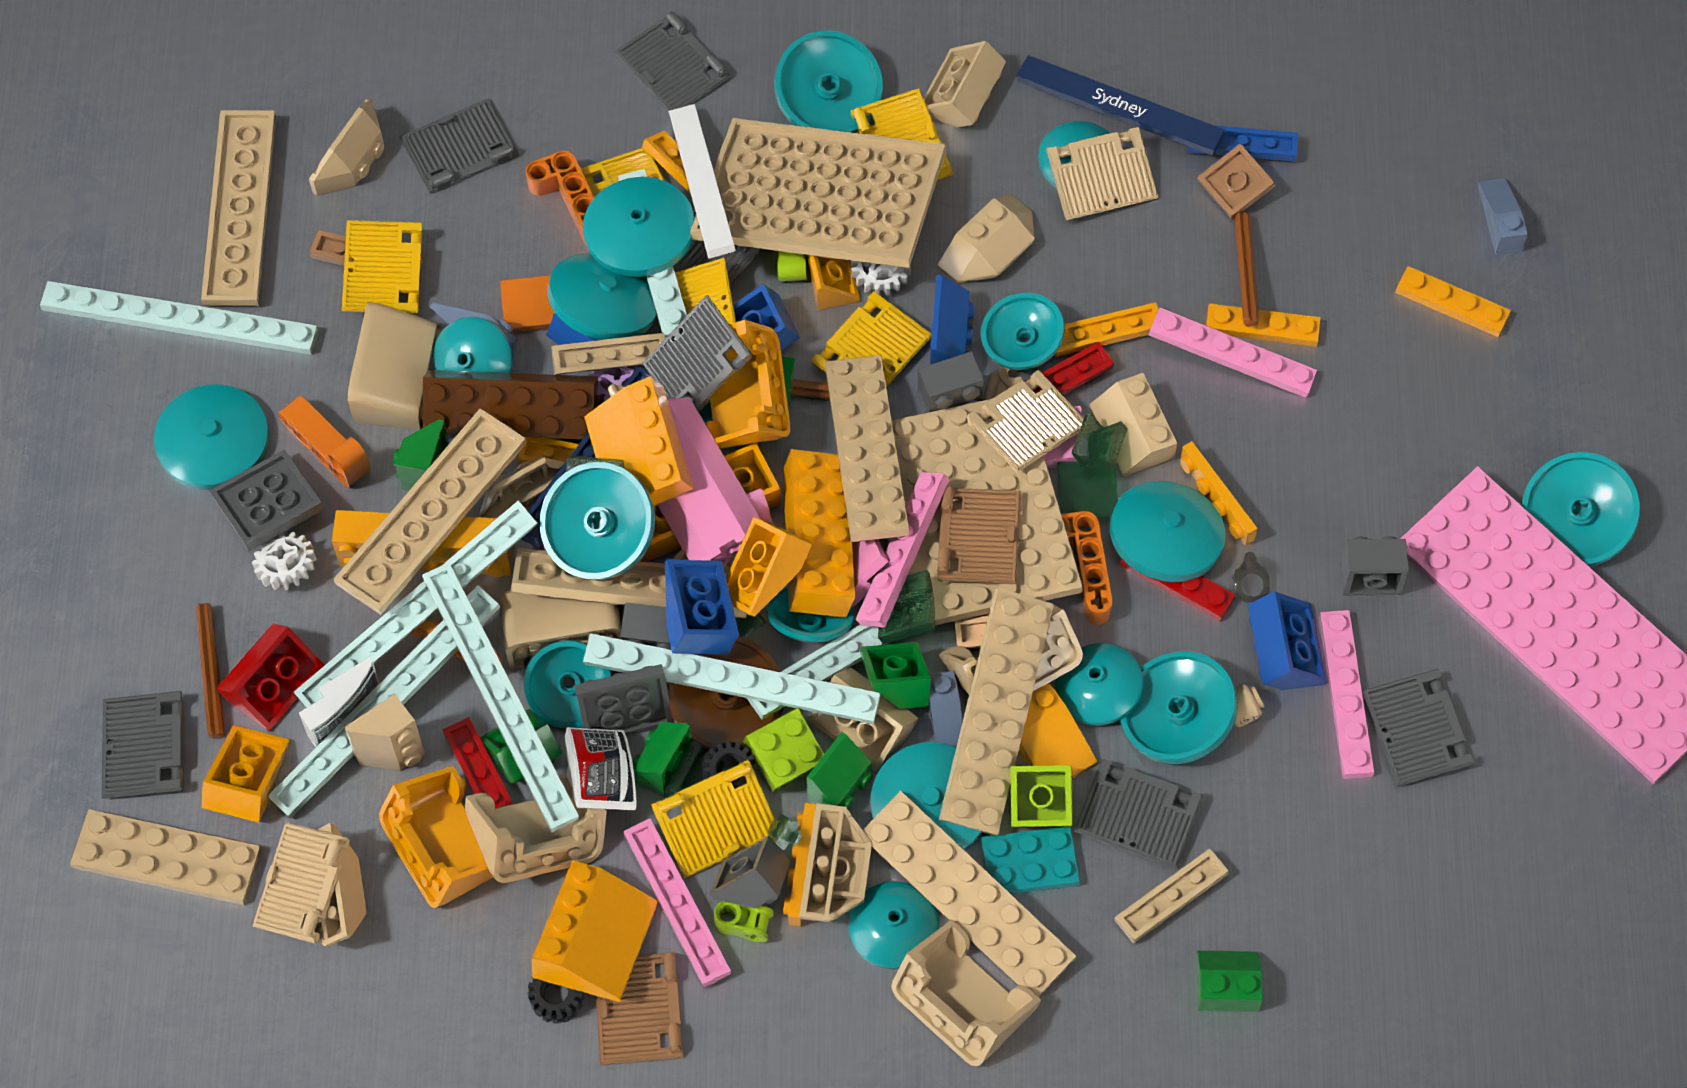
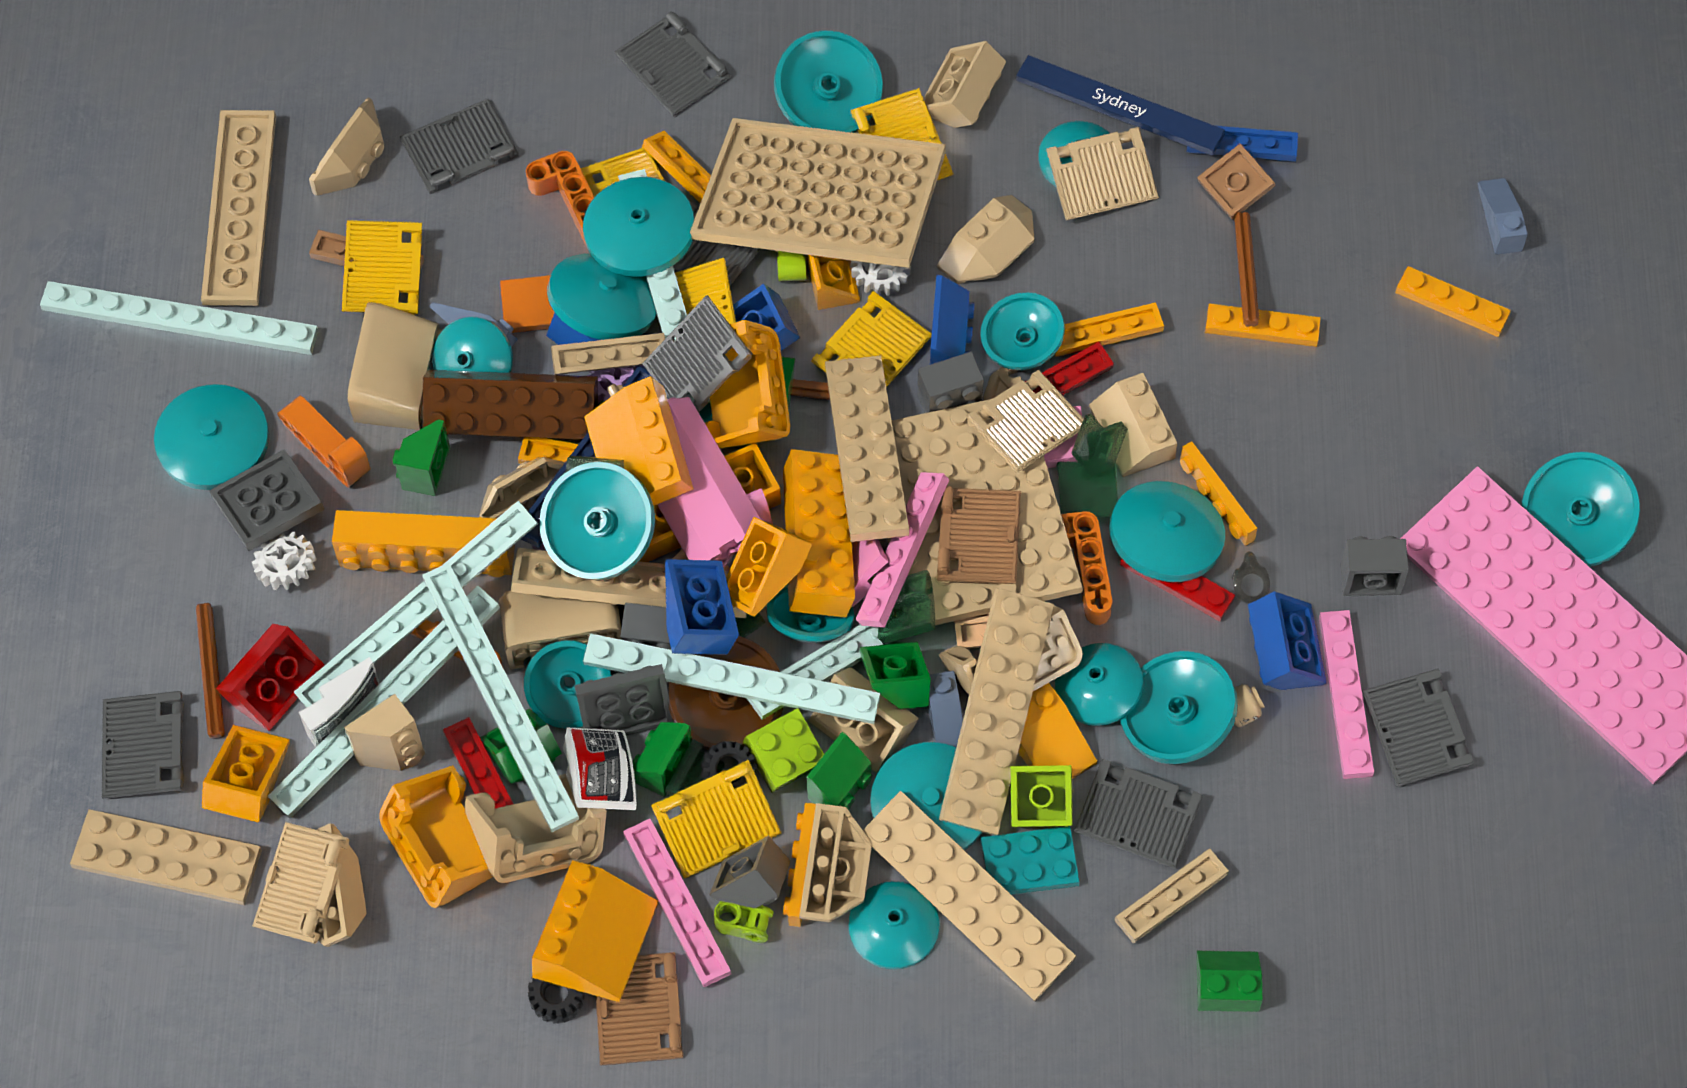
tan plate [334,409,527,615] -> none
white tile [669,104,736,259] -> none
clear green plate [768,814,802,850] -> none
tan windscreen [891,919,1041,1066] -> none
bright pink plate [1148,307,1317,398] -> none

